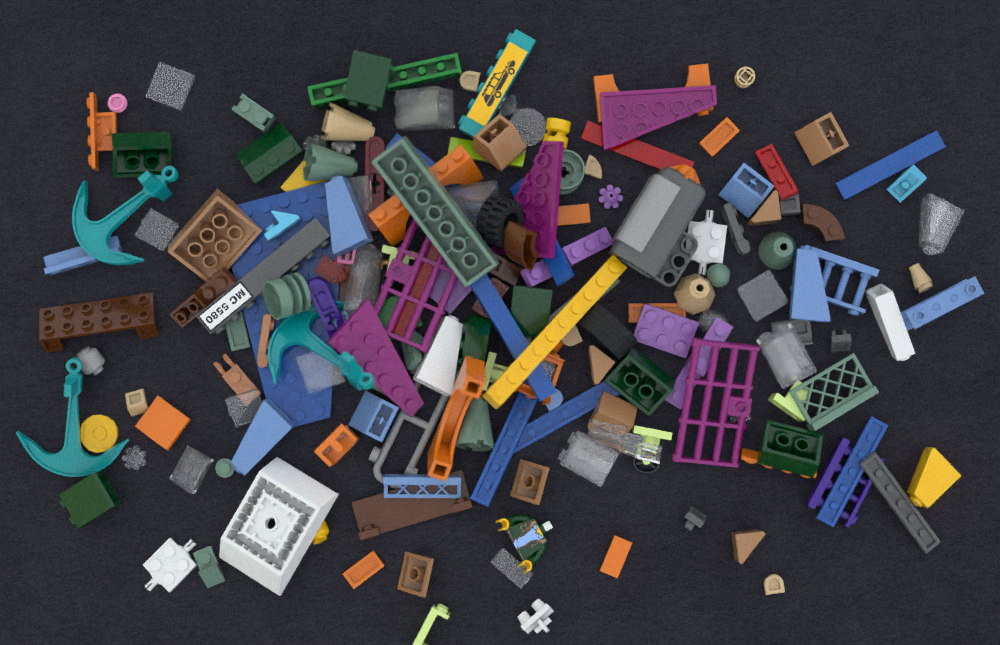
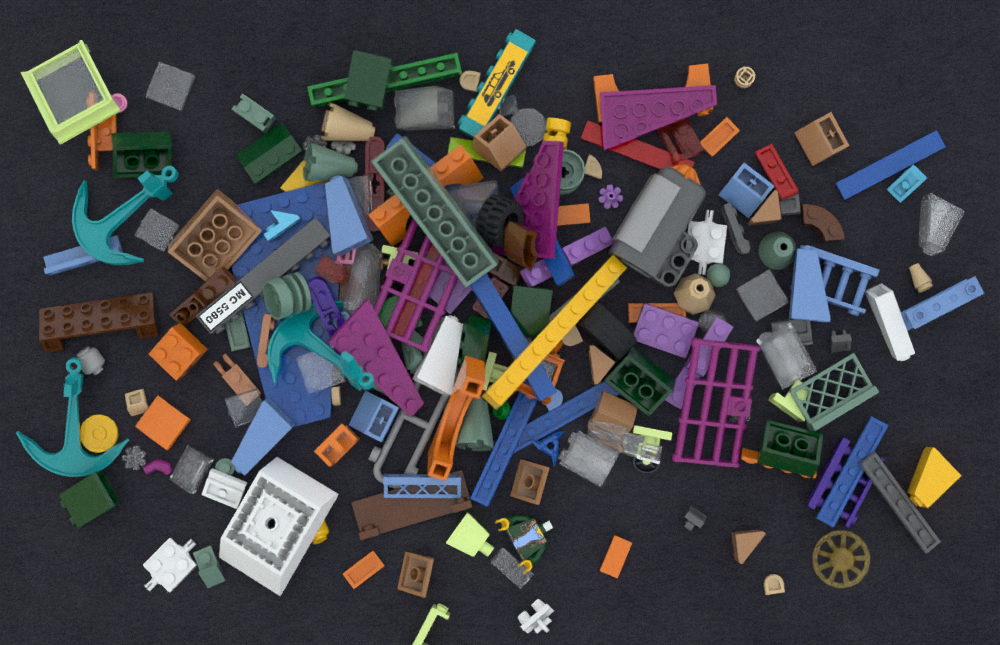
none -> piece [21,40,121,145]
none -> magenta arm [143,459,172,475]
none -> orange brick [149,323,208,381]
none -> white plate [201,468,248,509]
none -> tan tile [331,386,341,406]
none -> yellowish green torso [446,512,494,557]
none -> green plate [493,401,510,420]
none -> blue piece [530,431,566,466]
none -> clear red plate [656,118,704,165]
none -> clear yellow wheel [812,530,870,588]

